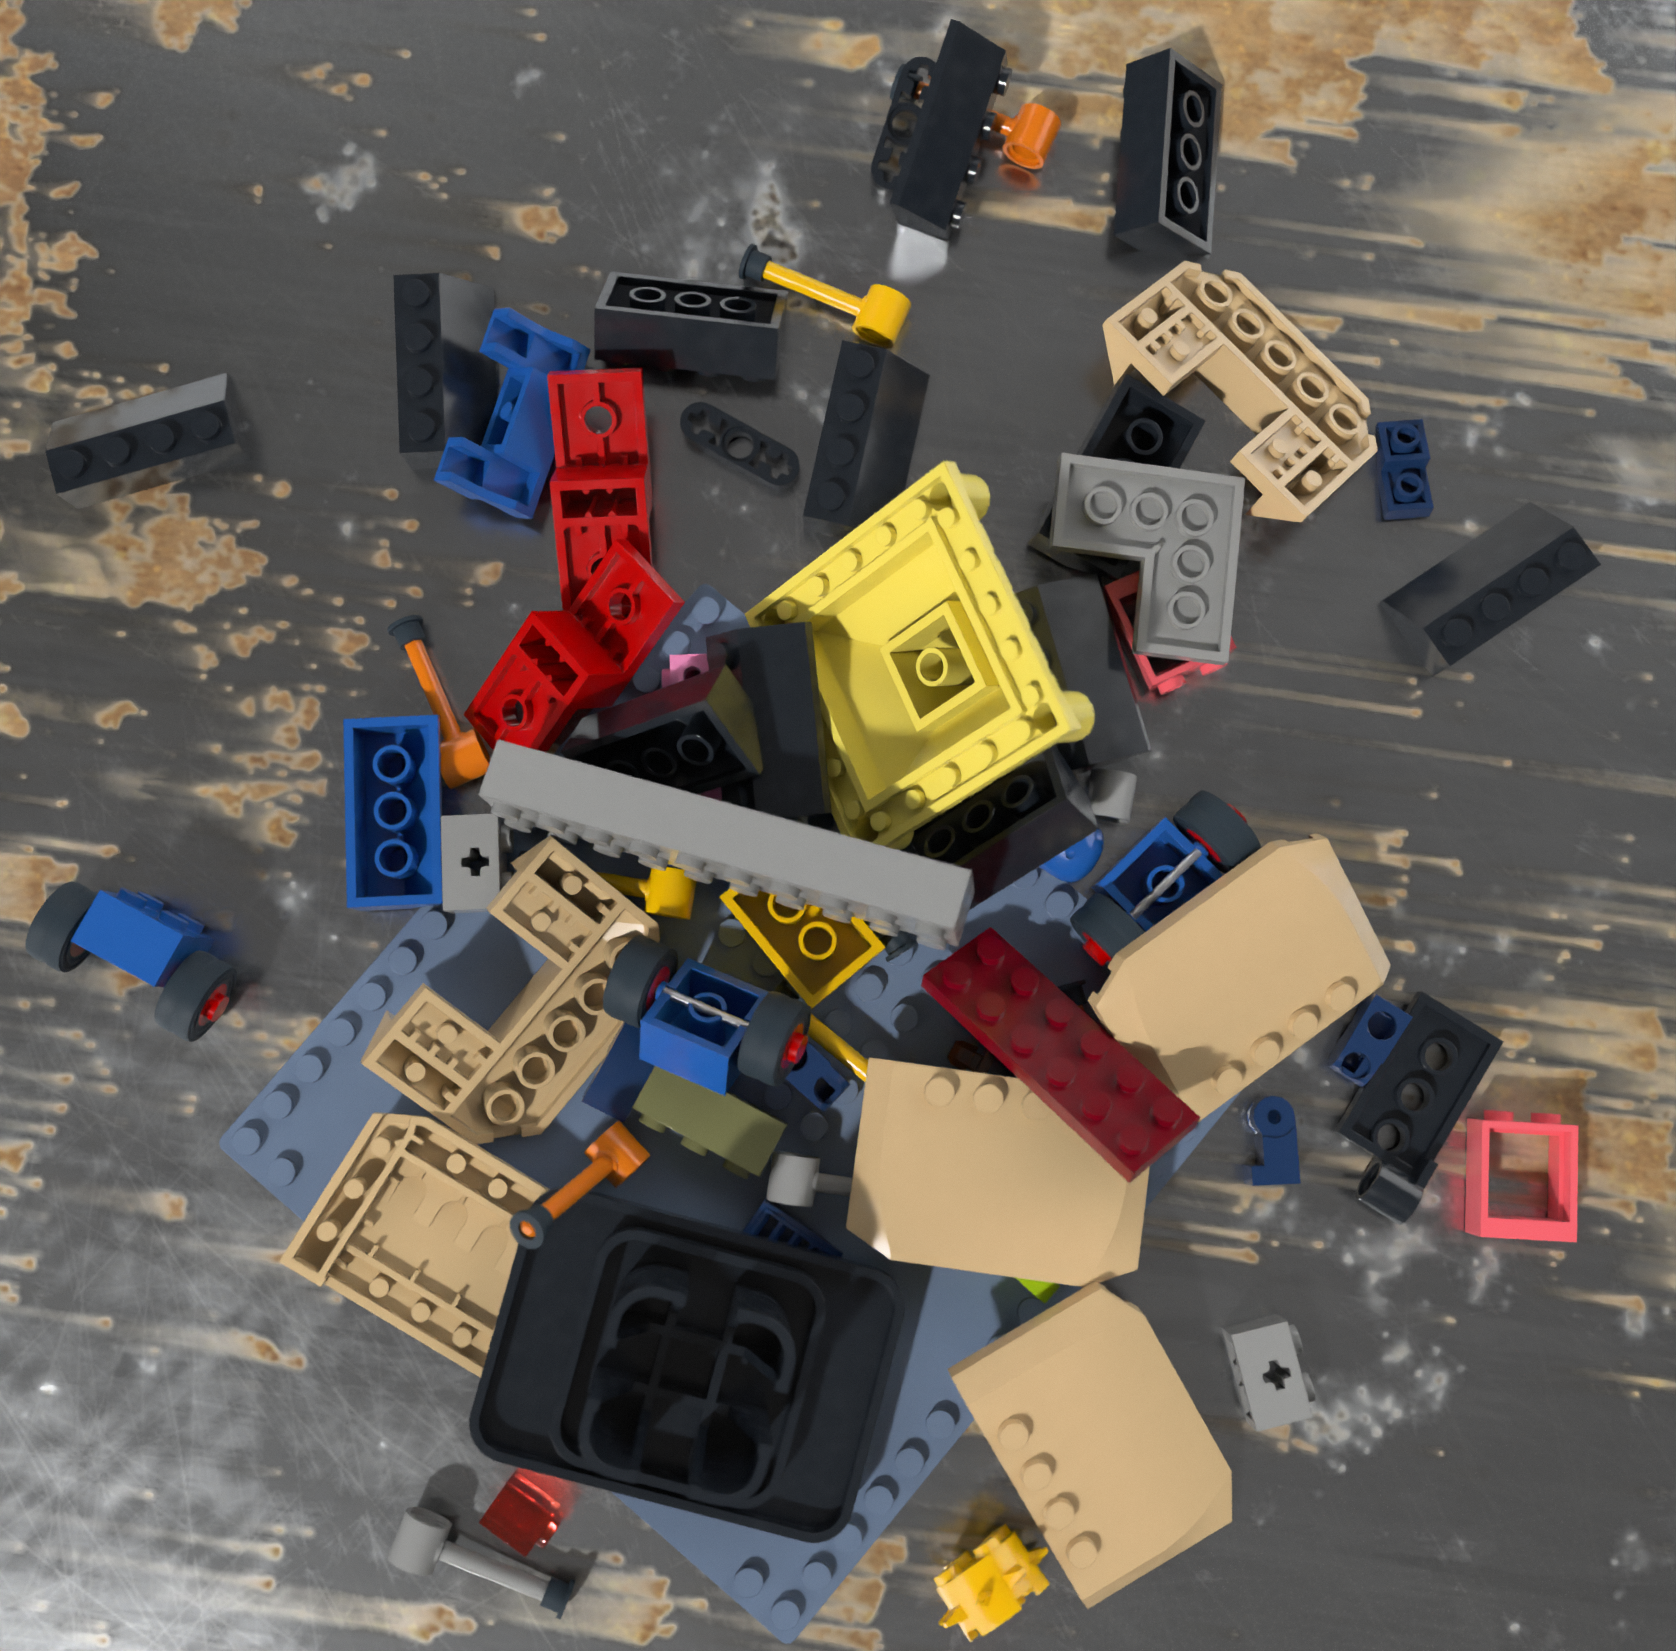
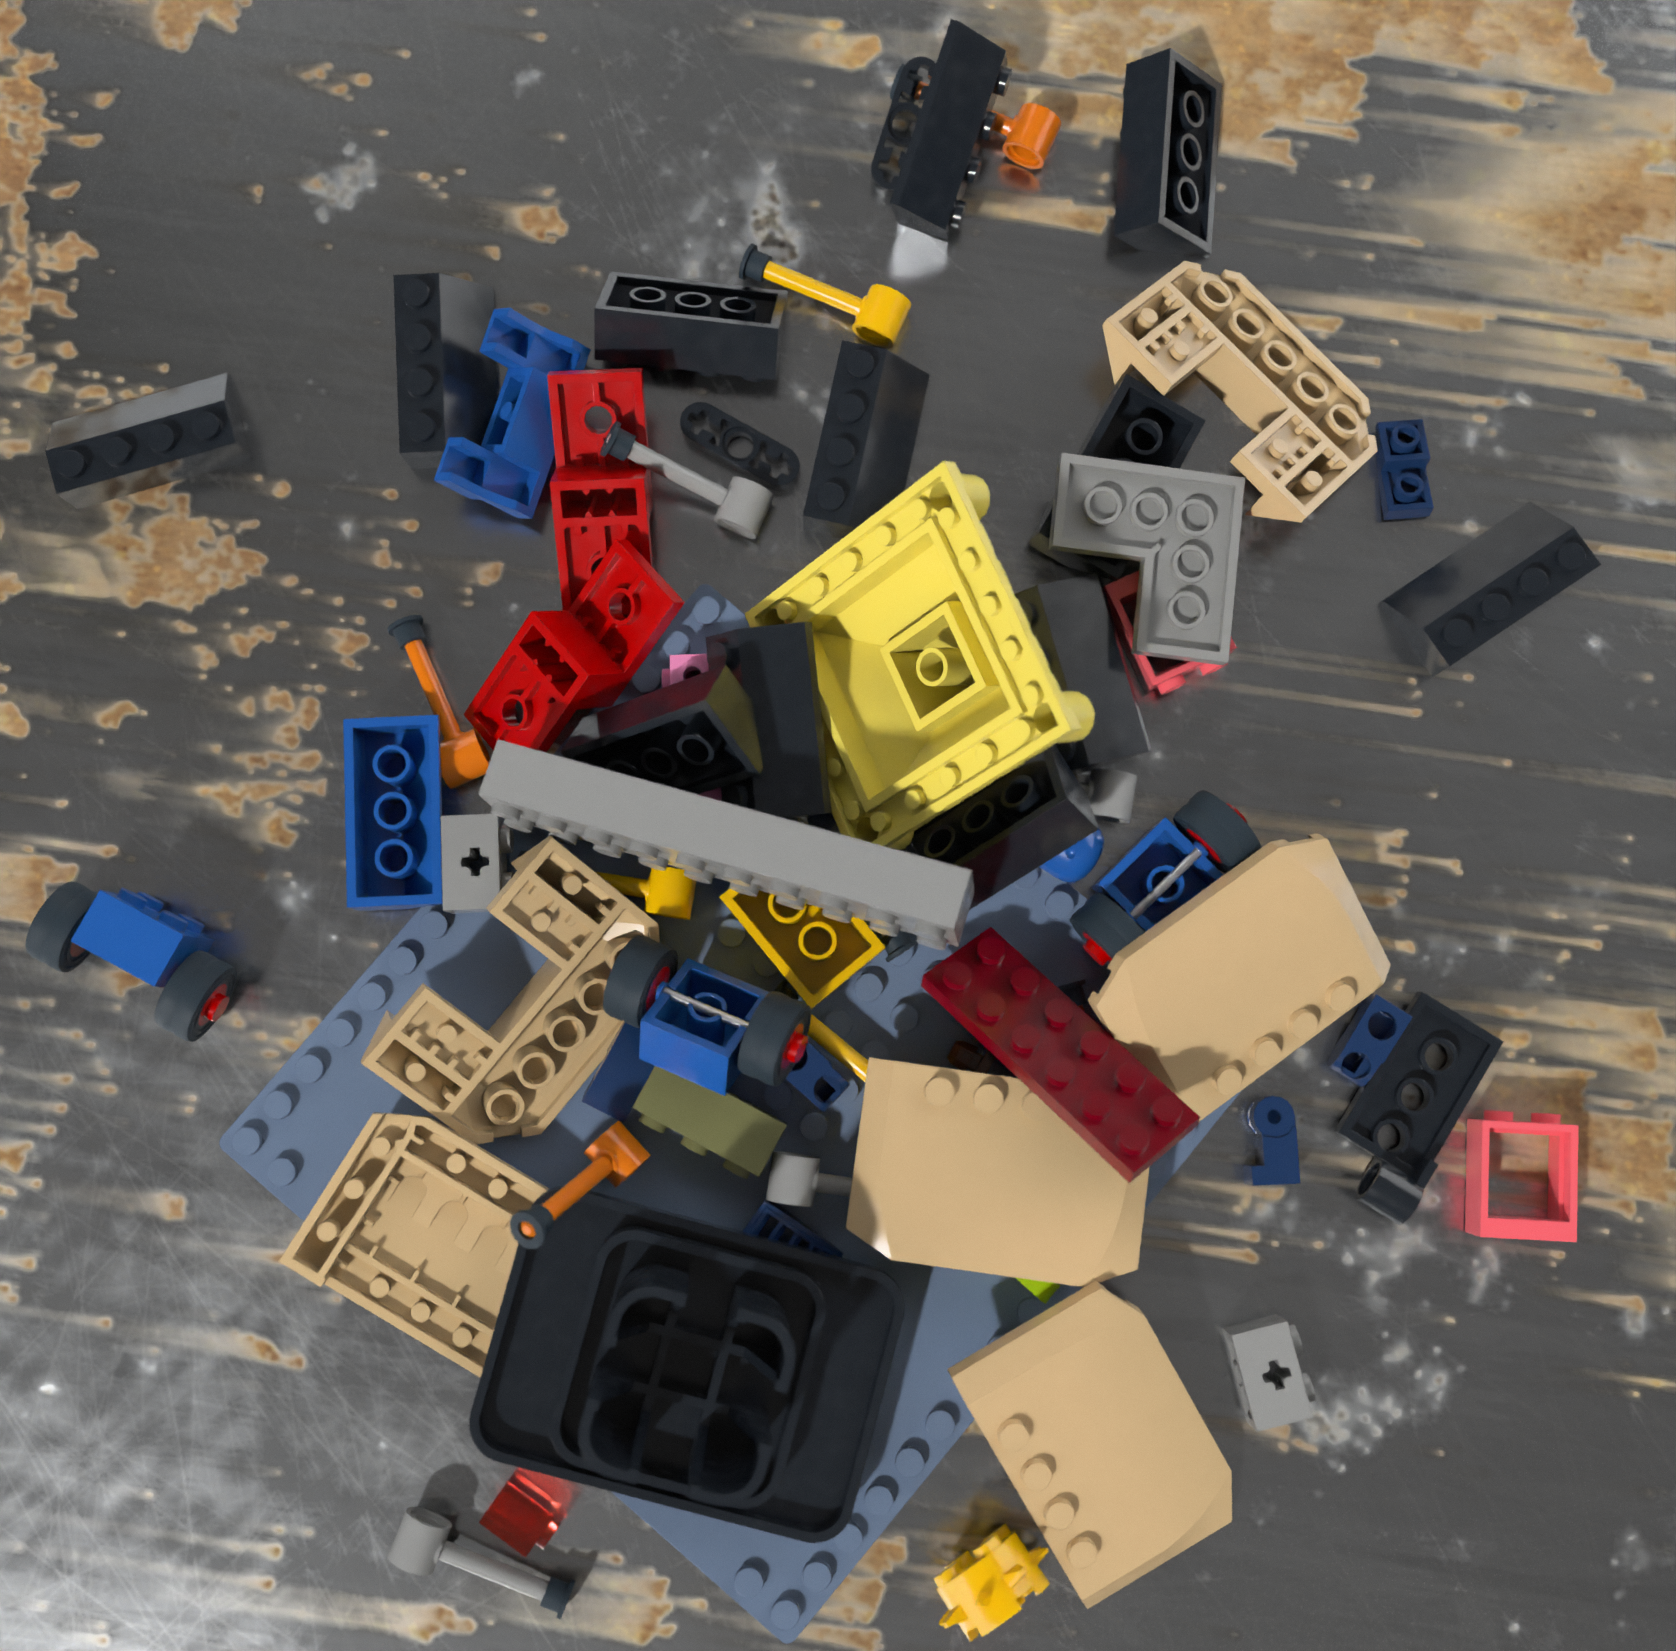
none -> light grey piece [600,421,774,539]

